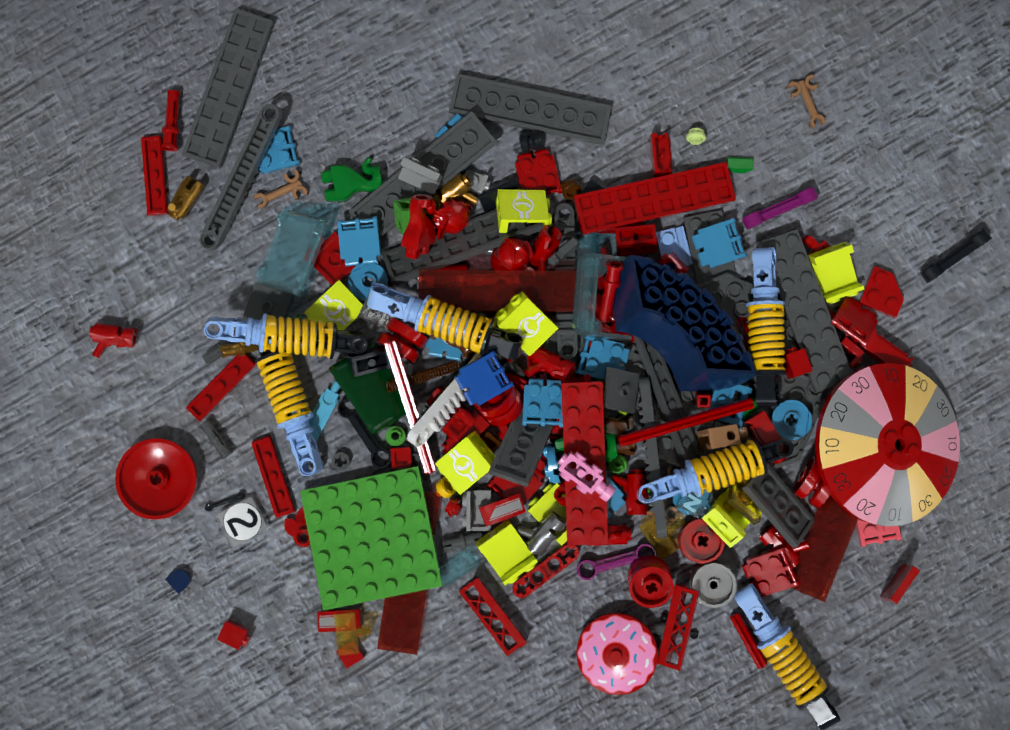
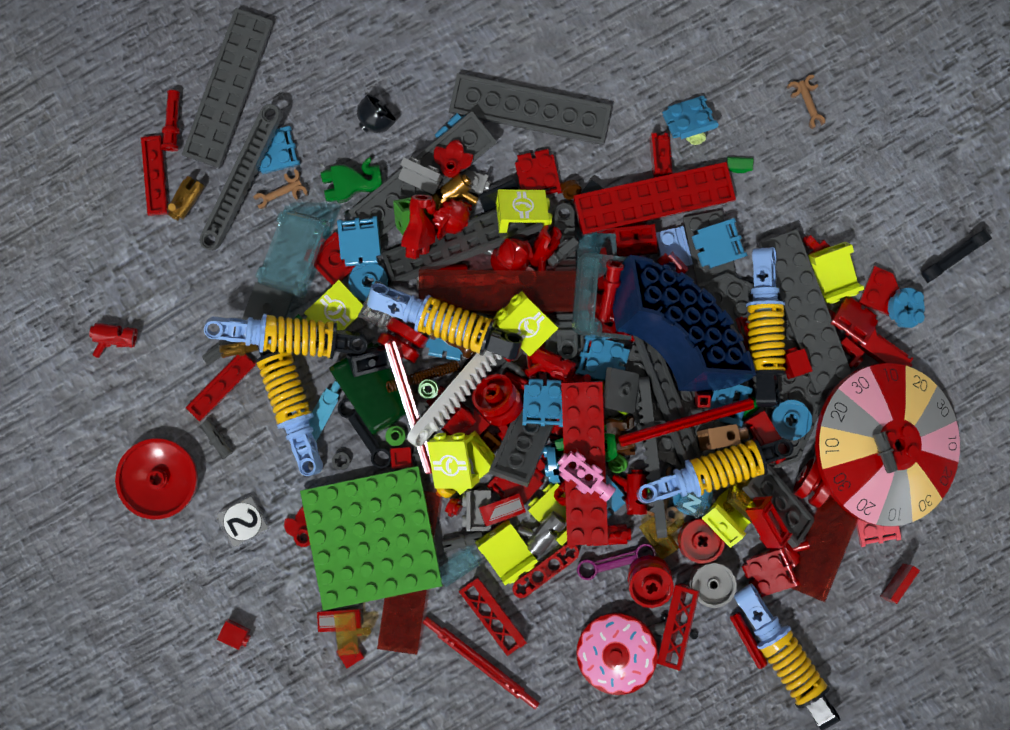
dark blue tile [165,569,191,594] -> none
black hinge [205,492,245,512] -> none
red tile [251,436,296,518] -> none
blue plate [454,350,514,406] -> none
black wheel [519,131,542,154] -> none
magenta piece [742,187,819,230] -> none
none -> black cylinder [357,94,396,133]
none -> bright green plate [418,379,439,399]
none -> red axle [422,617,540,709]
none -> neon yellow panel [427,433,480,489]
none -> red plate [434,140,473,178]
none -> dark azure plate [662,96,719,139]
none -> red window [745,496,792,548]
none -> dark grey axle [872,431,898,473]
none -> dark azure plate [888,288,925,328]

